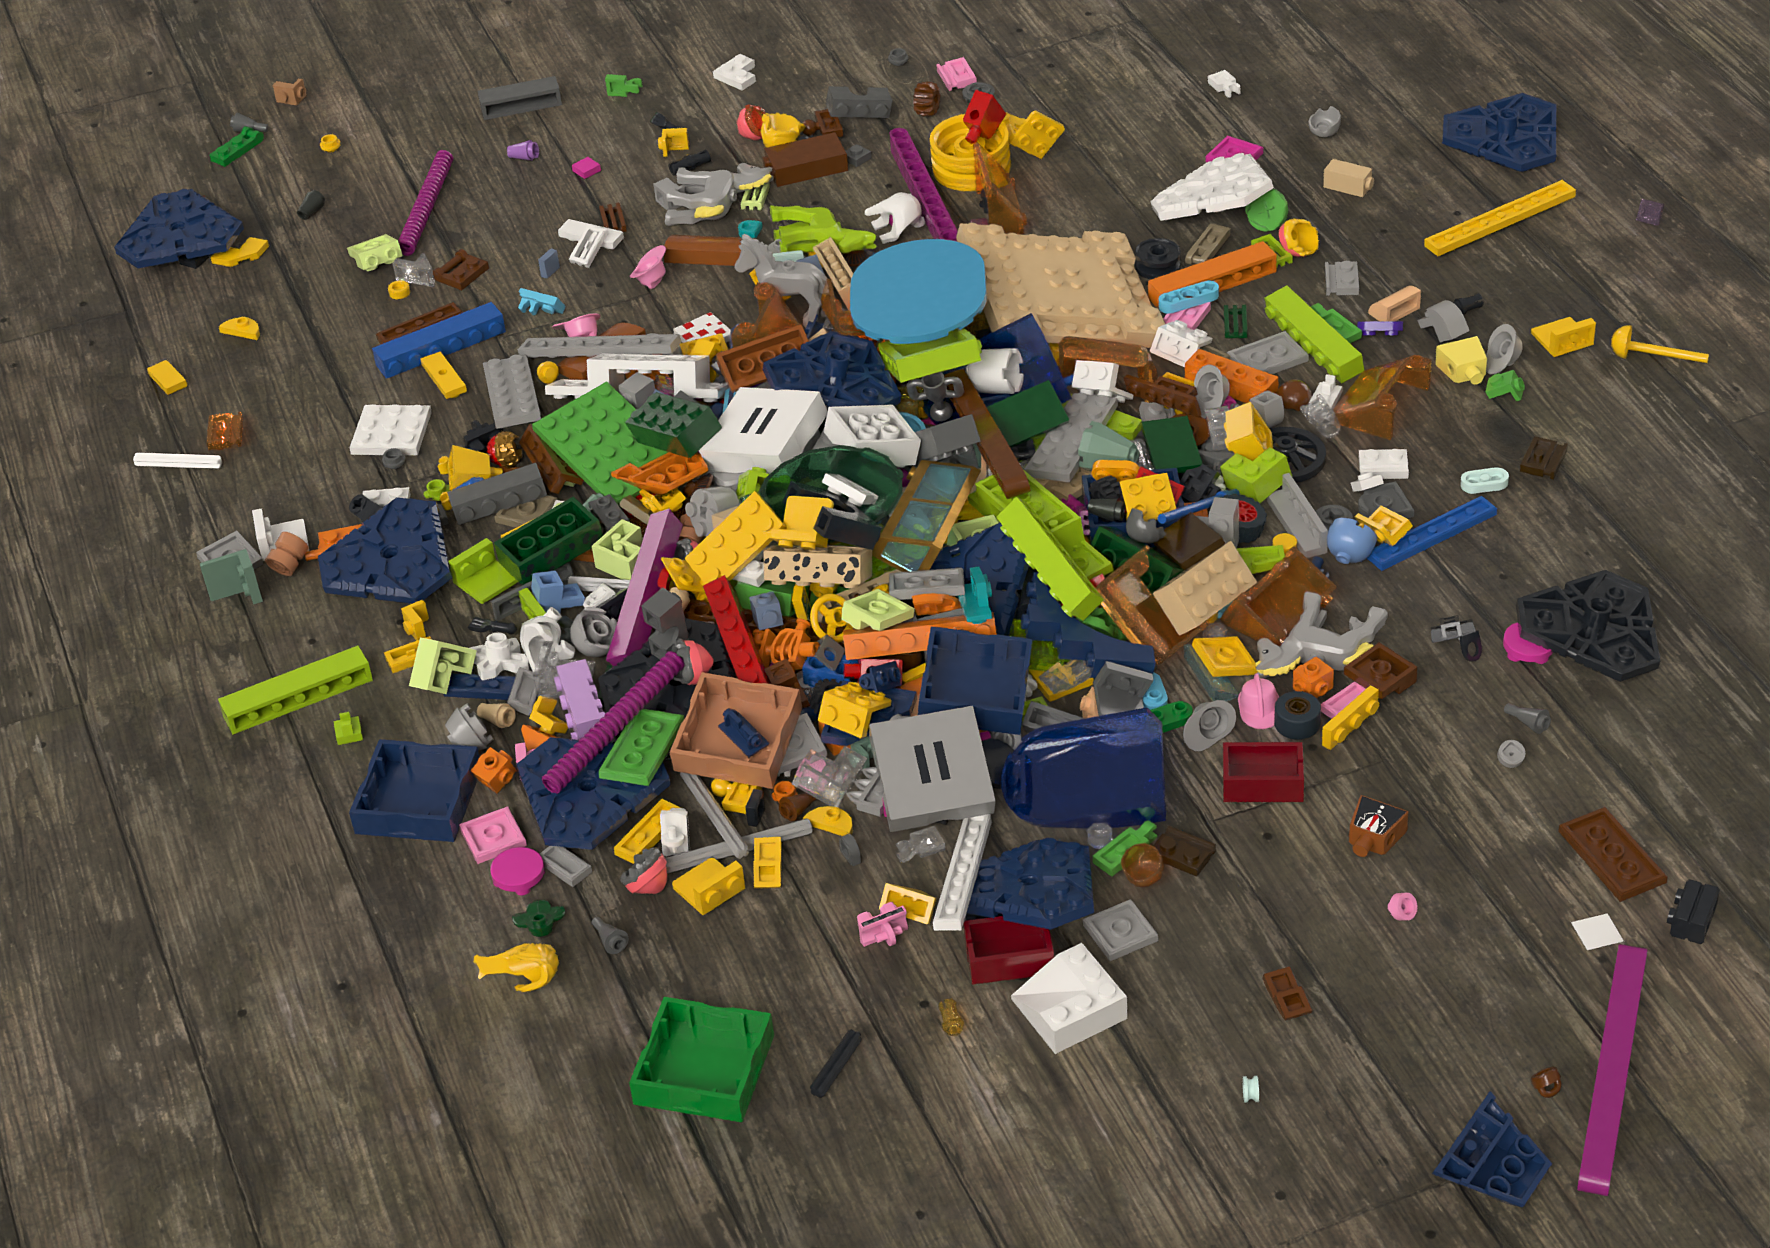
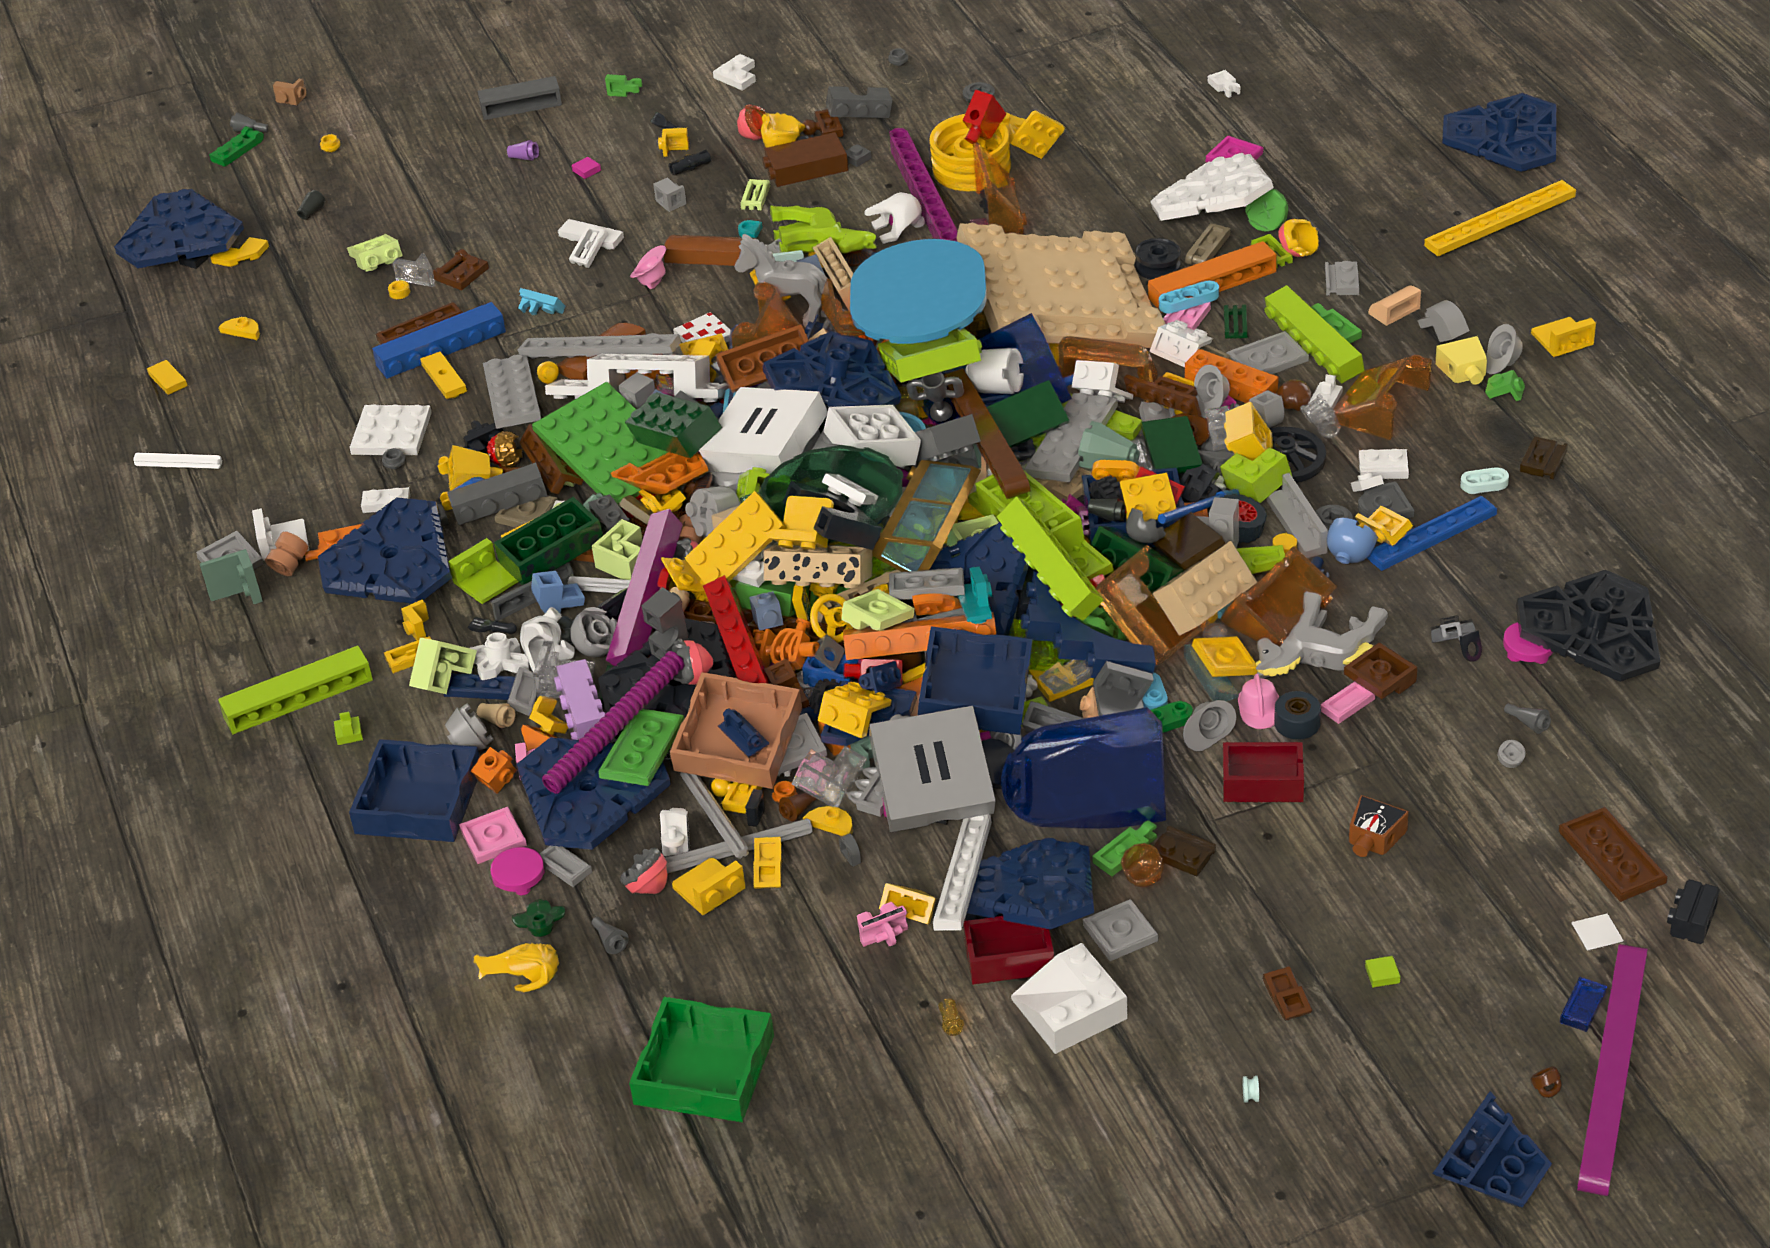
clear orange plate [207,412,243,450] -> none
black piece [349,494,382,522] -> none
magenta piece [398,150,453,256] -> none
lime plate [423,479,450,501] -> none
lime tile [518,588,546,619] -> none
sand blue tile [538,248,560,279] -> none
bright pink piece [552,313,600,337] -> none
white tile [583,583,616,608] -> none
reddish brown tile [599,202,627,232] -> none
yellow plate [614,799,681,864] -> none
light grey animal [665,163,773,226] -> none
black axle [810,1029,861,1098] -> none
clear plate [896,826,945,863] -> none
reddish brown gear [913,81,941,116] -> none
bright pink plate [936,57,976,91] -> none
clear tile [1087,823,1112,849] -> none
orange brick [1293,657,1334,698] -> none
light grey hair [1308,106,1341,137] -> none
yellow plate [1322,685,1379,750] -> none
tan brick [1324,159,1374,197] -> none
plate [1357,321,1403,335] -> none
bright pink tile [1388,893,1417,921] -> none
black pin [1452,293,1484,315] -> none
yellow piece [1611,325,1709,363] -> none
clear purple tile [1636,199,1664,225] -> none
none -> lime tile [1365,956,1400,988]
none -> clear blue tile [1559,977,1607,1032]

